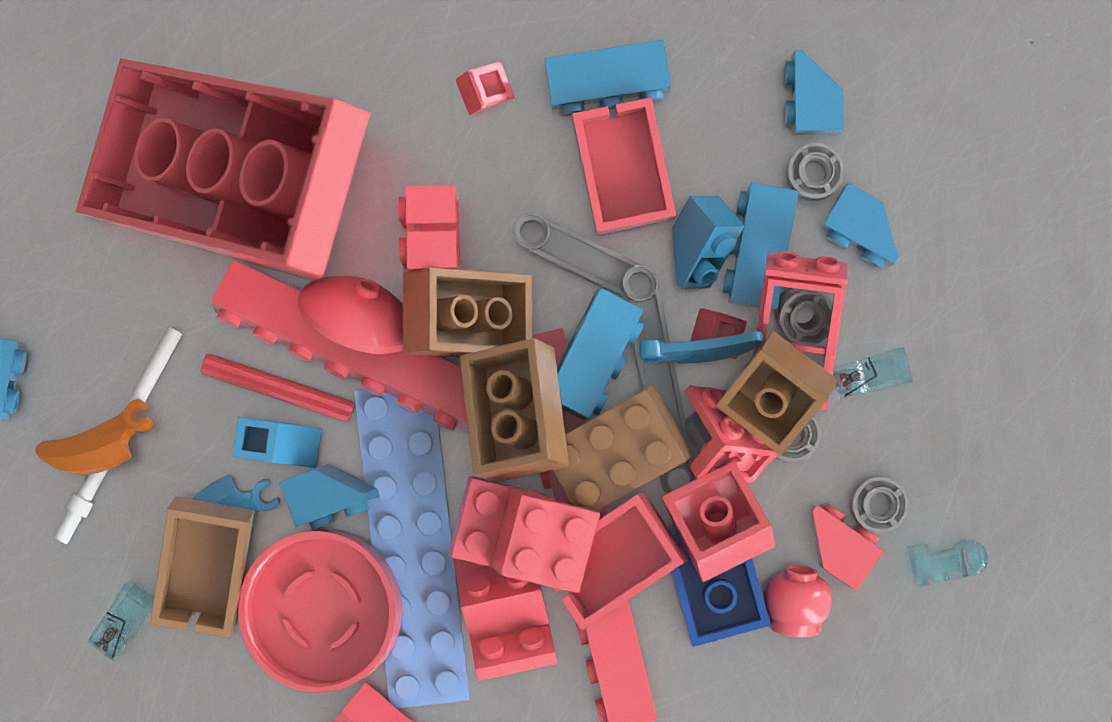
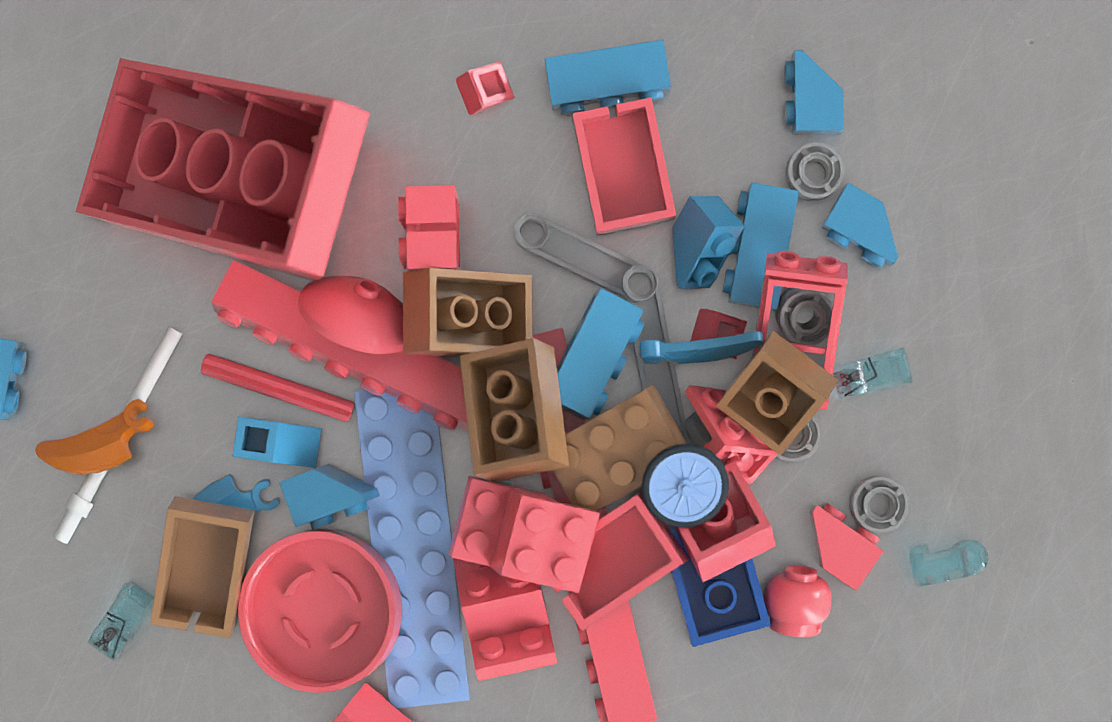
none -> light blue wheel [642,444,729,528]

